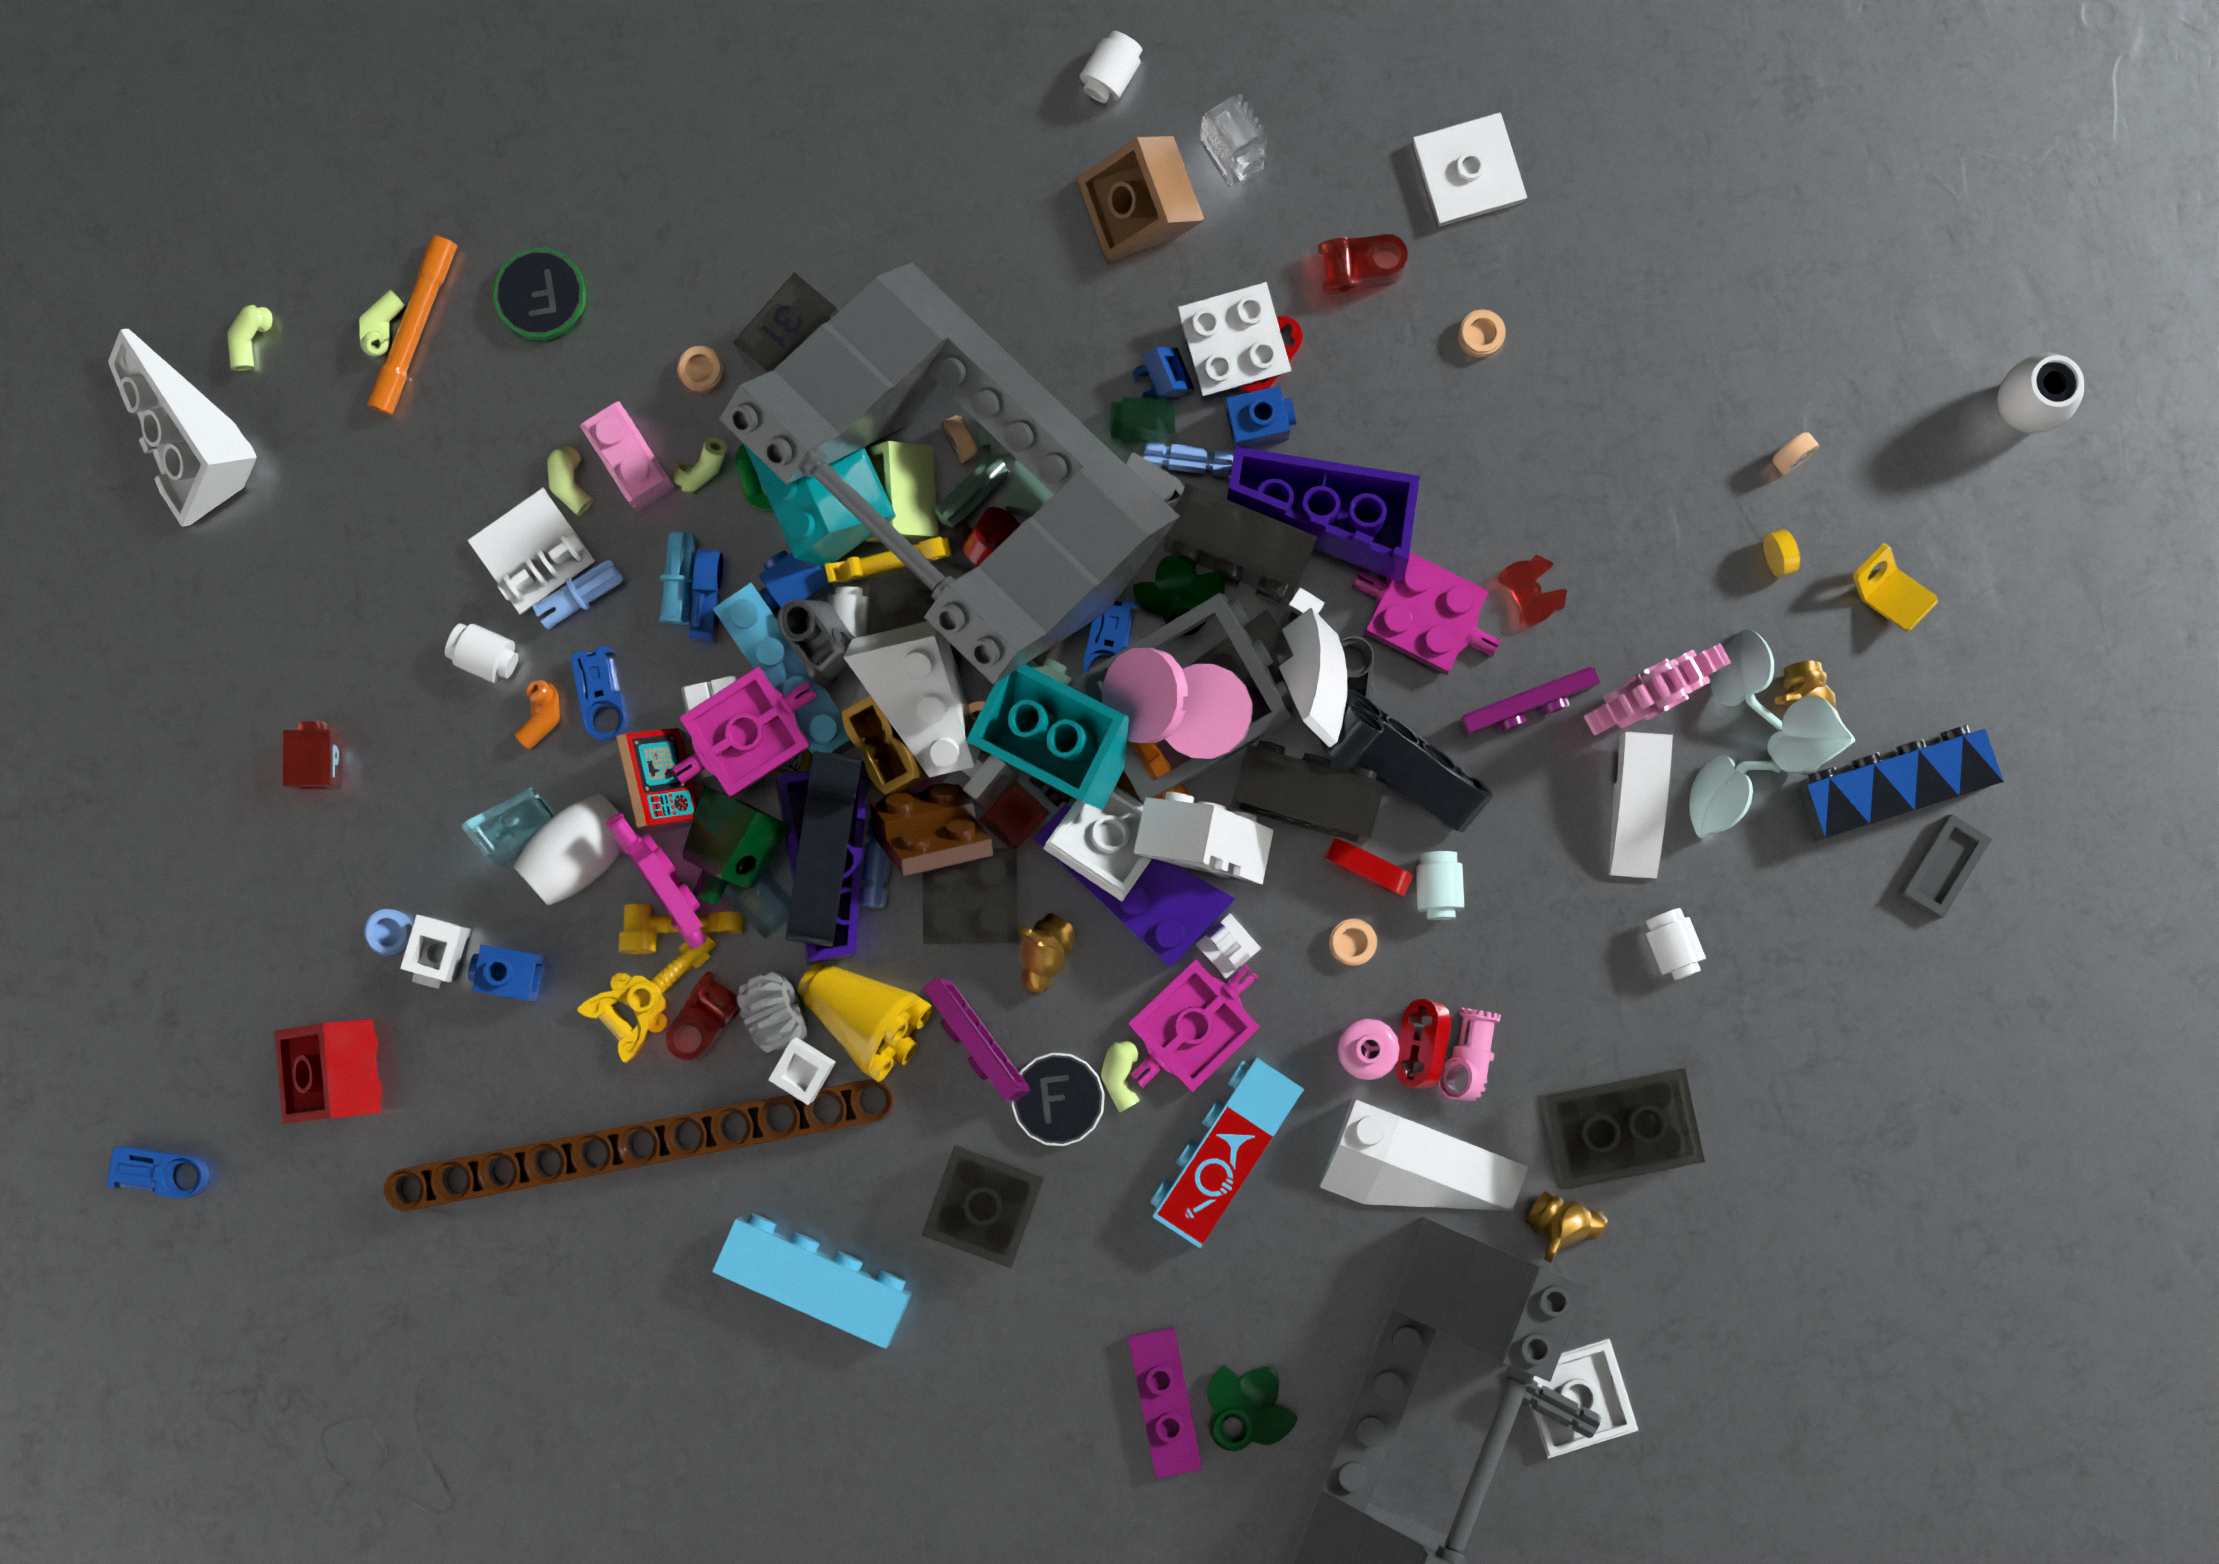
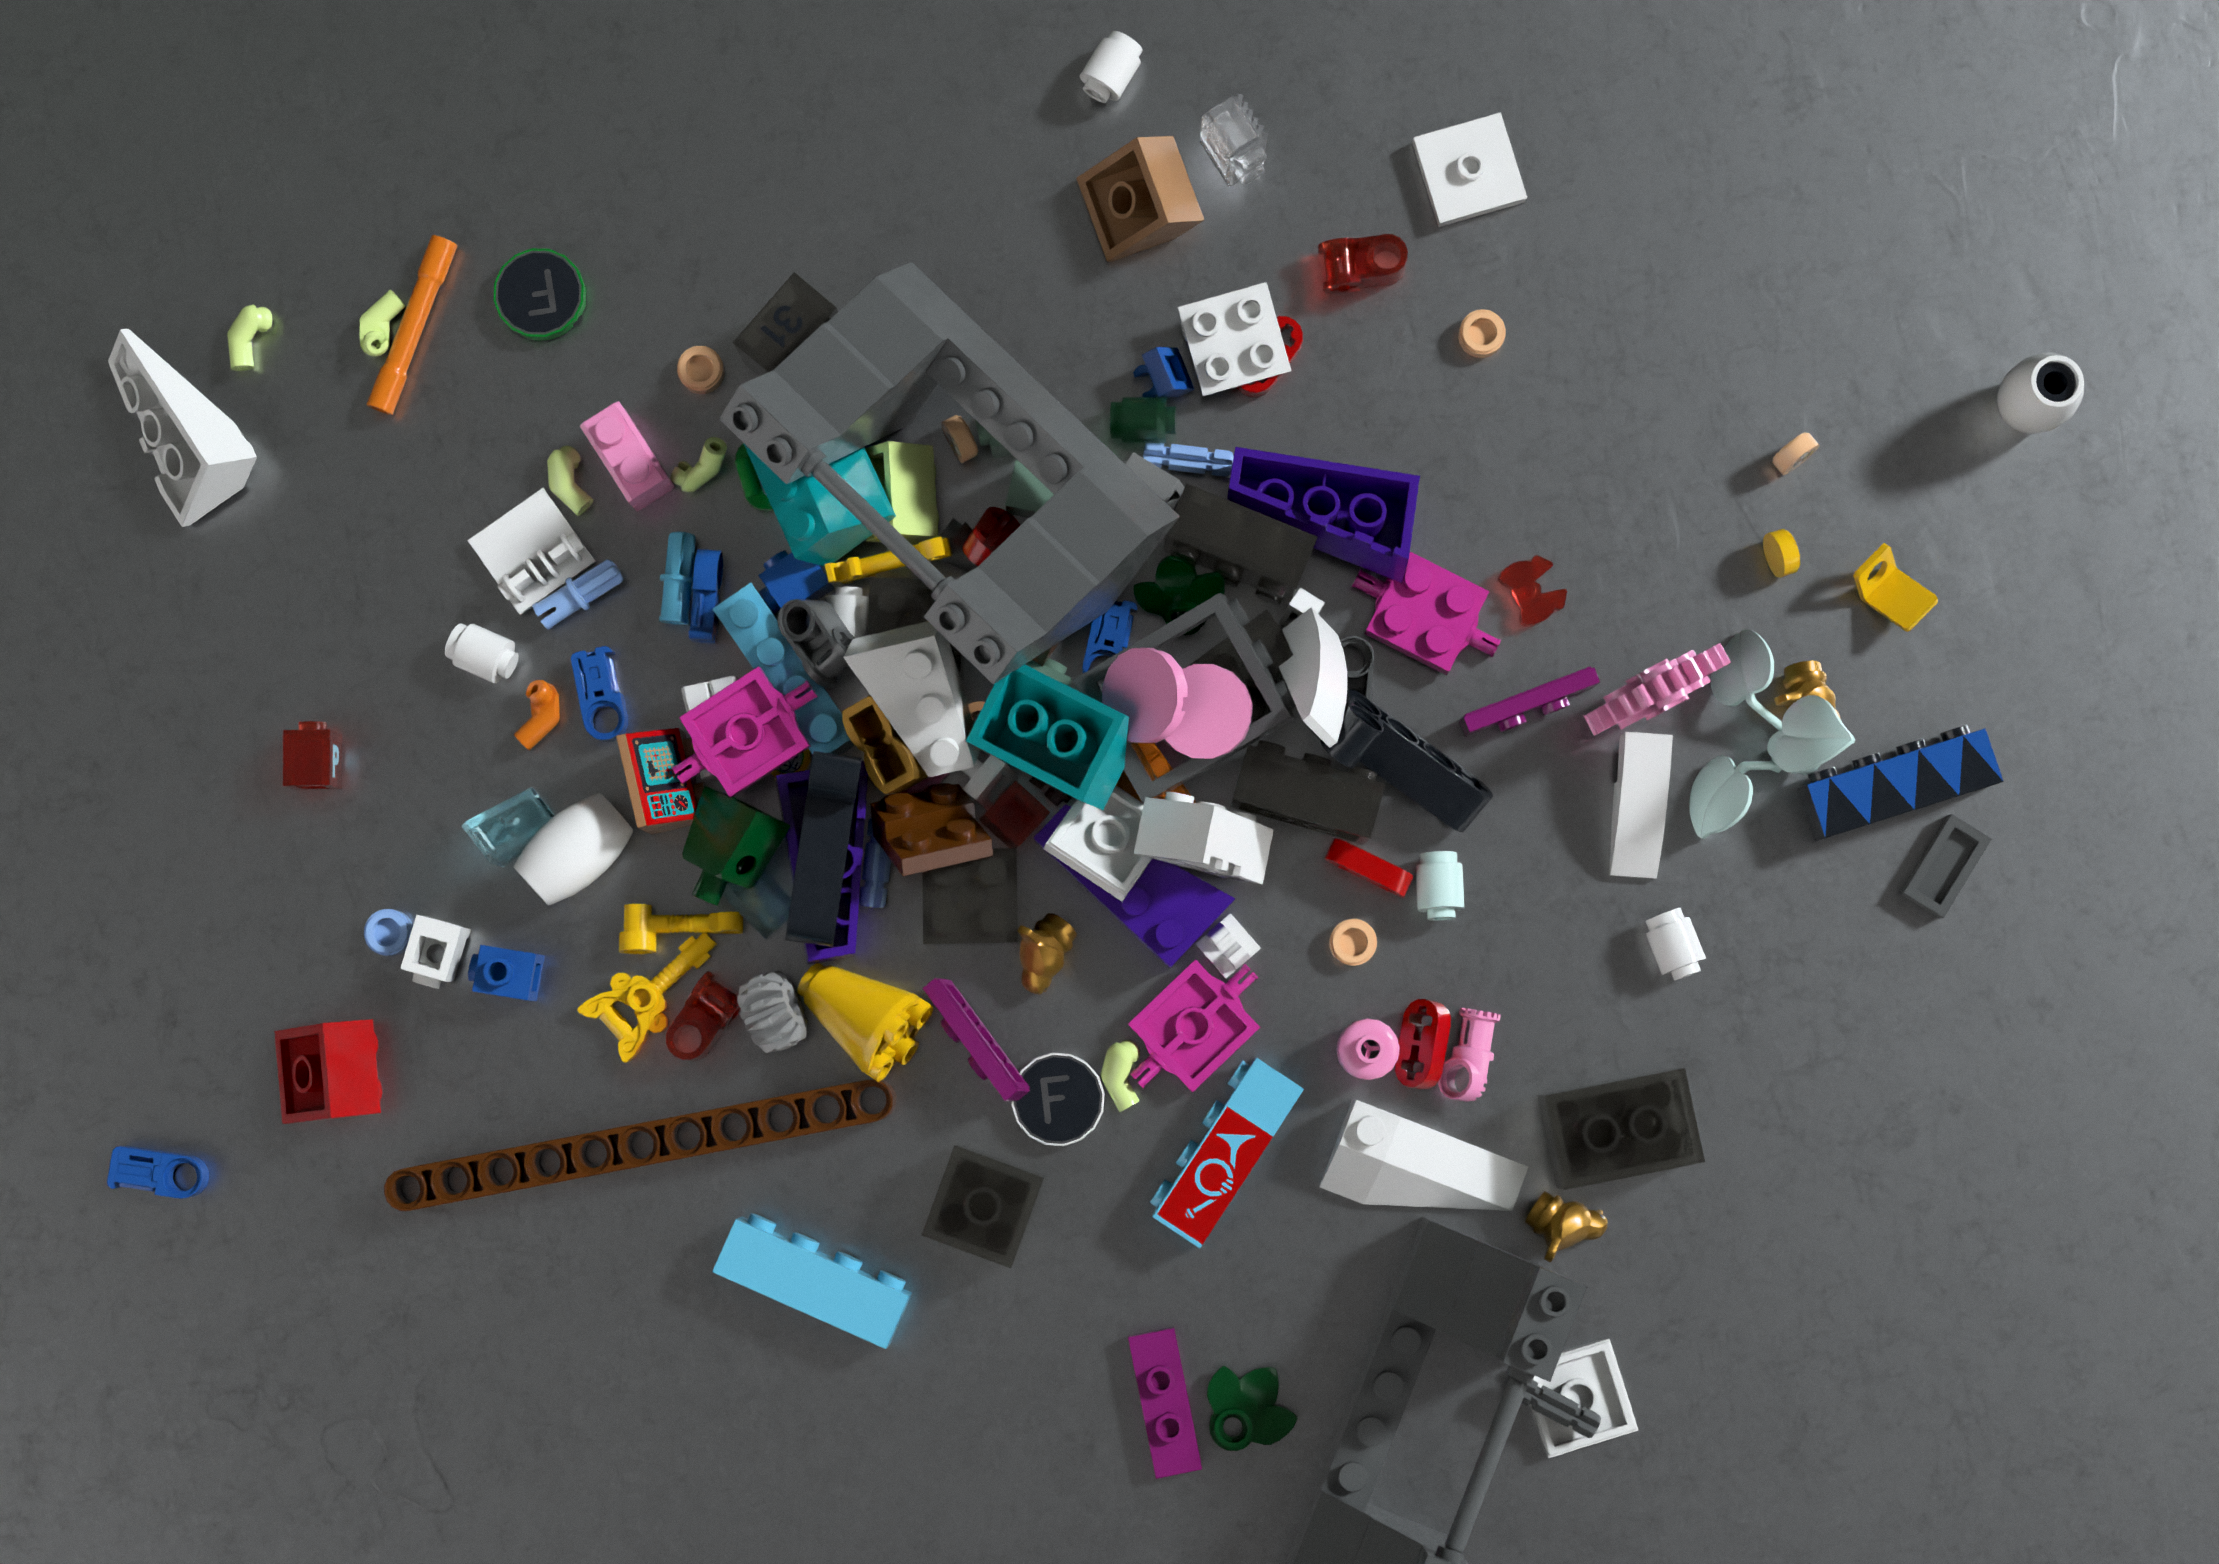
dark pink plate [605,813,707,949] -> none
white tile [768,1037,836,1105] -> none
sand green axle [935,455,1009,528] -> none
blue brick [1224,386,1296,451] -> none

